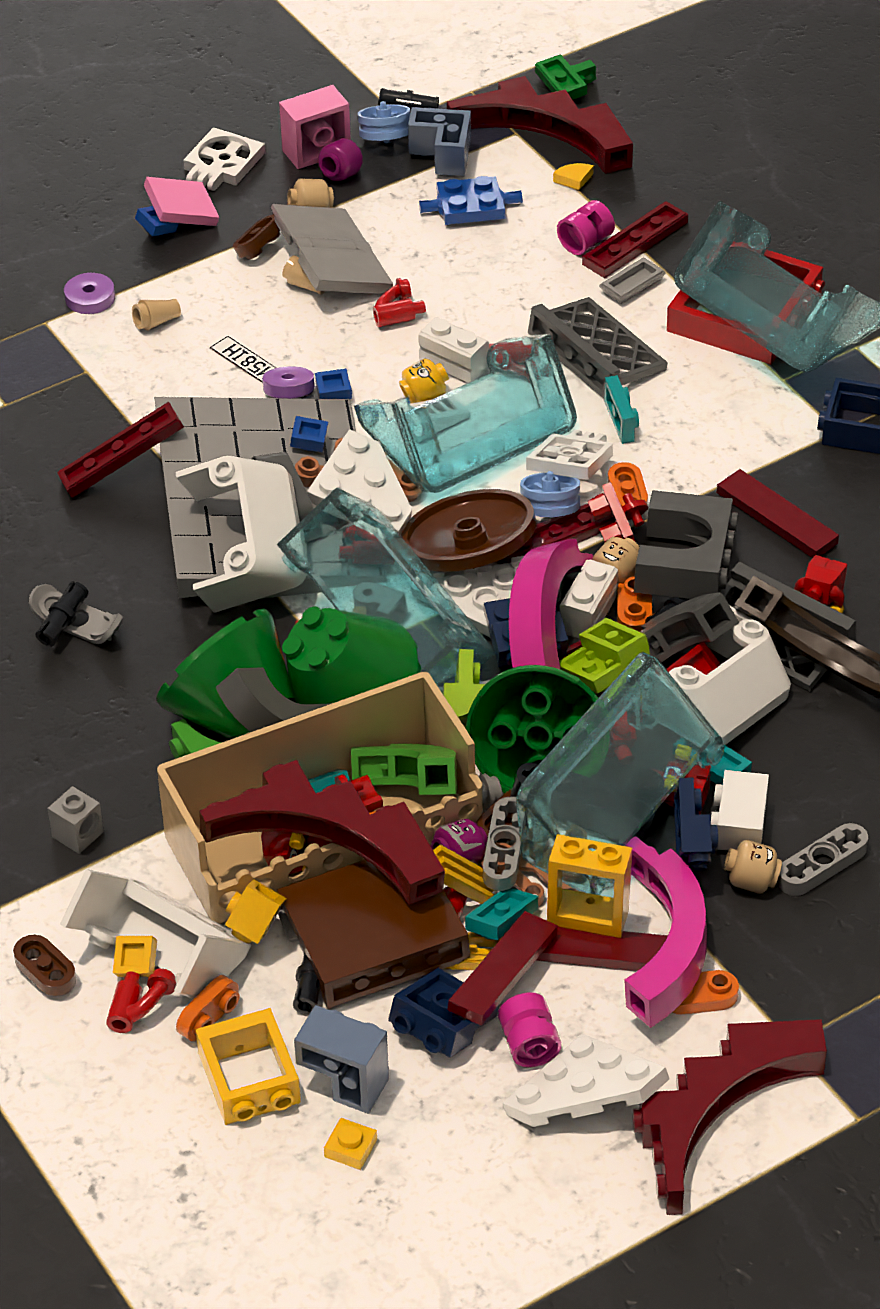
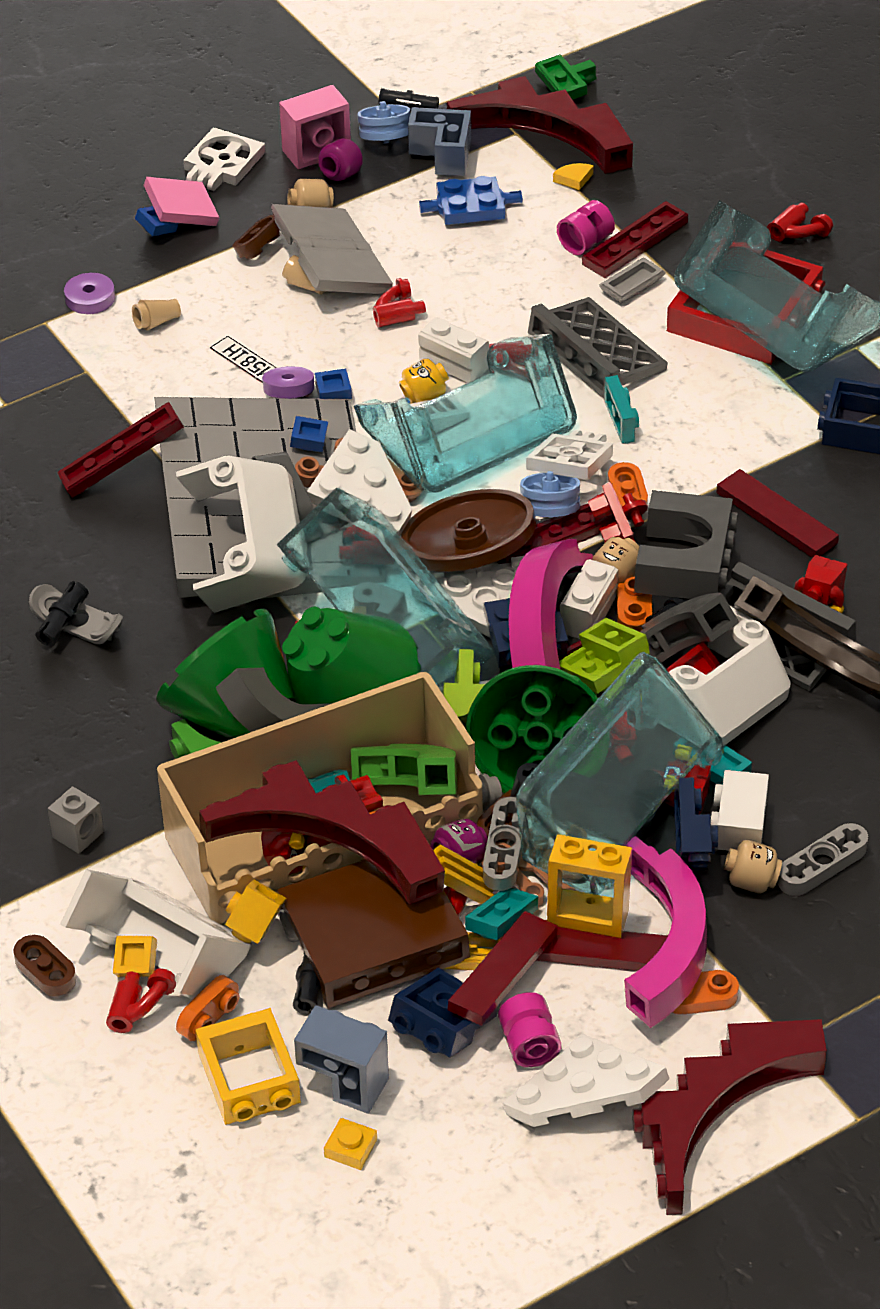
none -> red plant [767,202,833,242]

